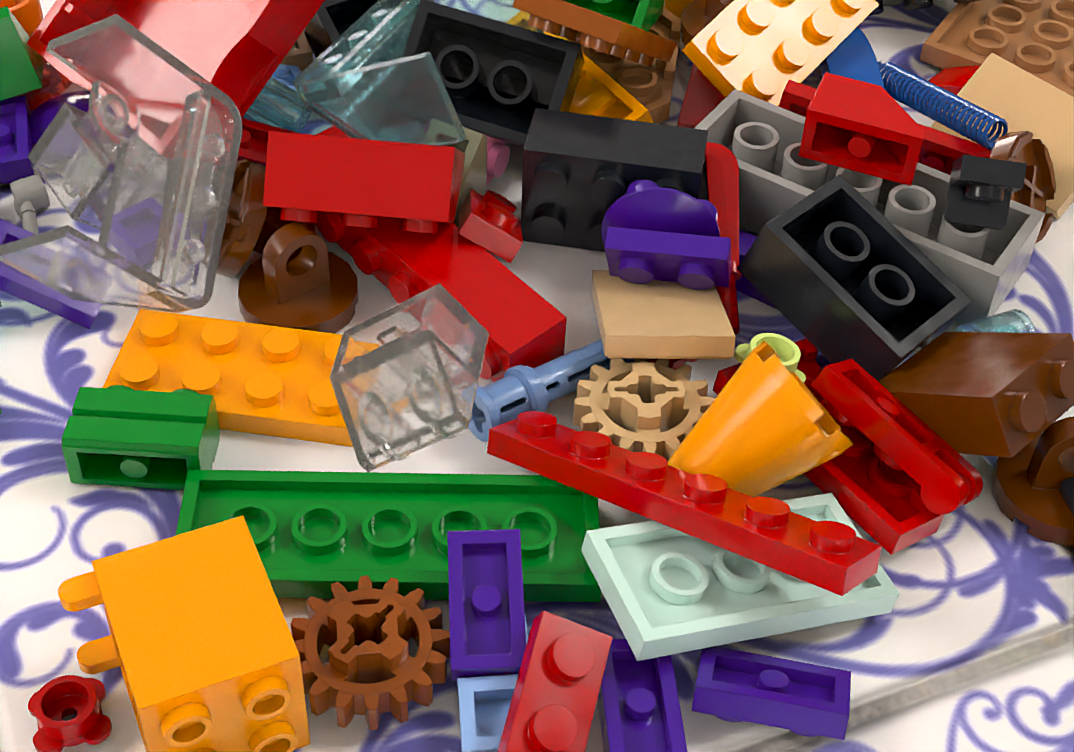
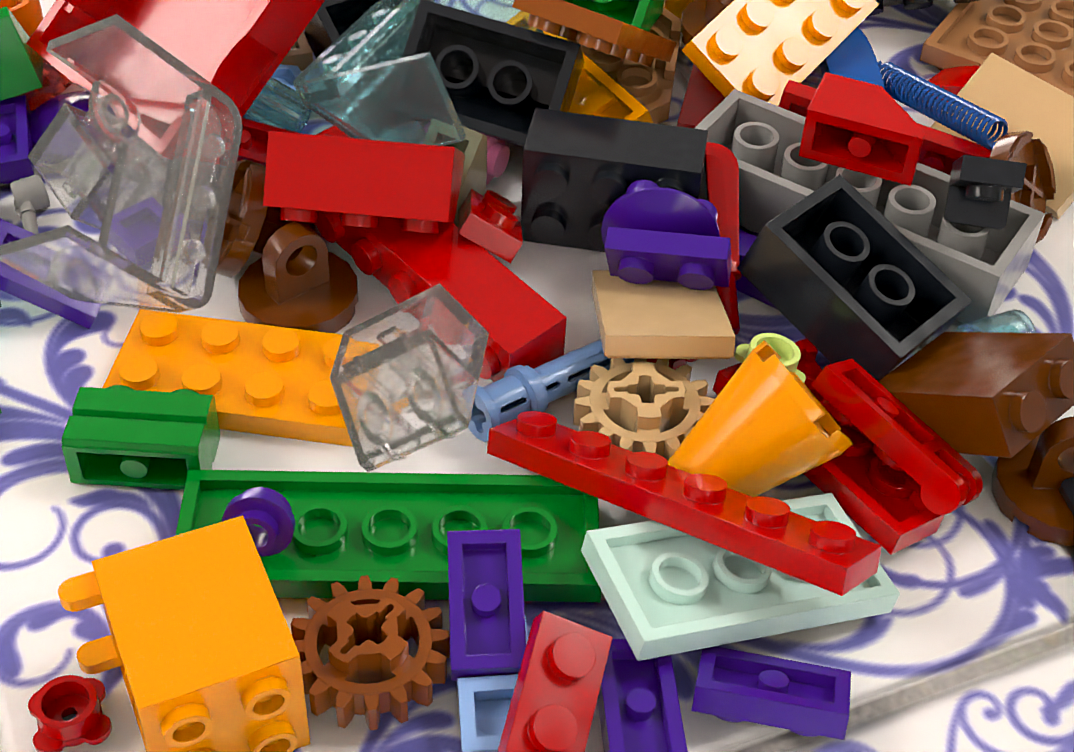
none -> dark purple plate [222,487,296,557]

